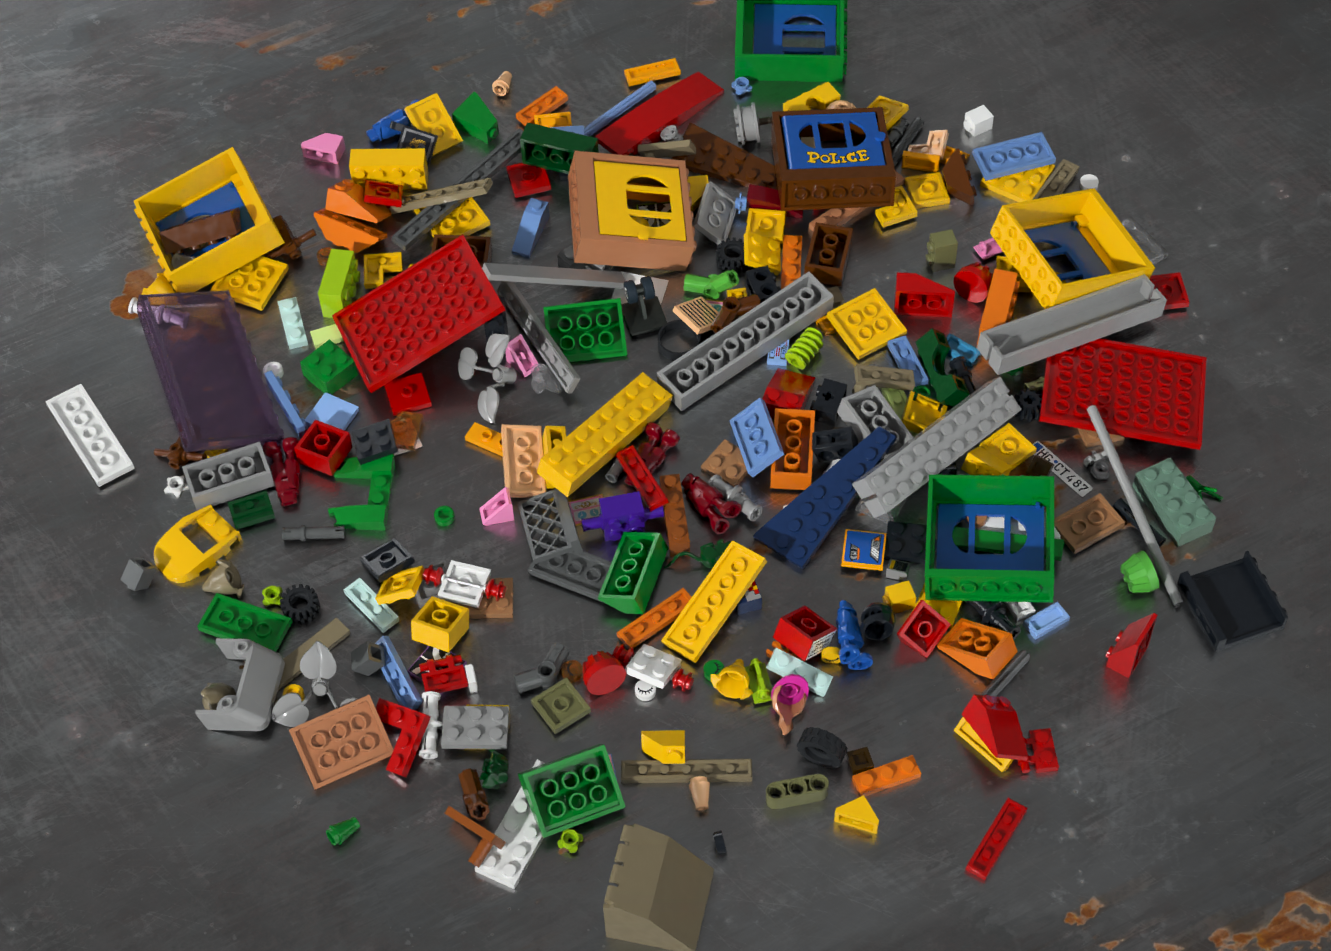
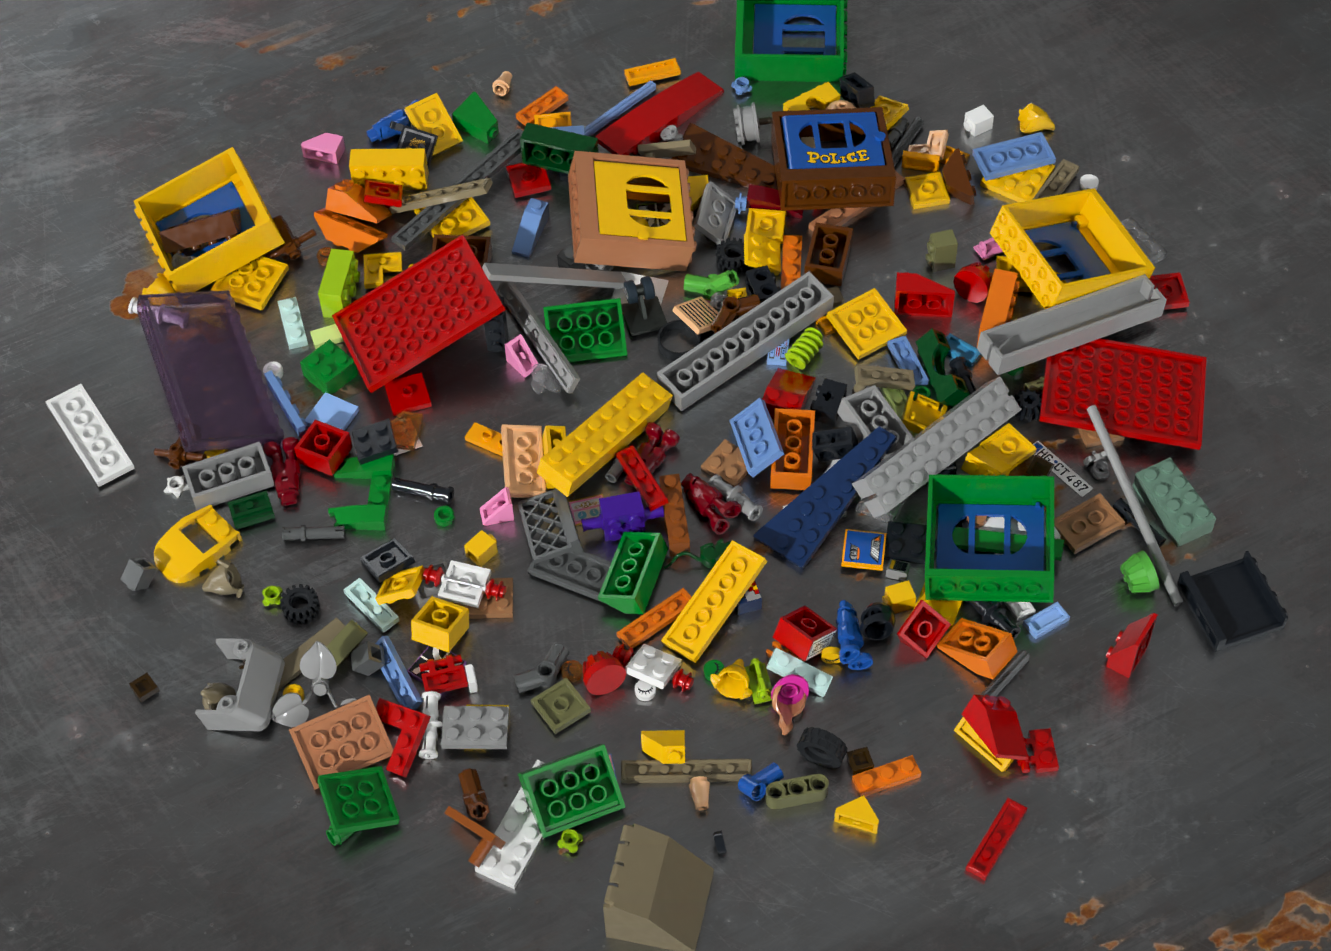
green plate [197,593,292,652] -> none
light grey plant [458,334,517,424] -> none
dark green animal [479,749,509,789] -> none
yellow plate [875,186,918,228] -> none
green plant [1186,475,1223,500] -> none
none -> dark brown plate [129,673,159,702]
none -> green plate [317,766,400,835]
none -> olive beam [326,619,368,669]
none -> black pin [392,477,454,505]
none -> yellow brick [464,530,498,567]
none -> flat silver plate [710,292,728,310]
none -> blue piece [738,762,784,801]
none -> black brick [839,72,875,108]
none -> yellow hat [1018,103,1055,134]

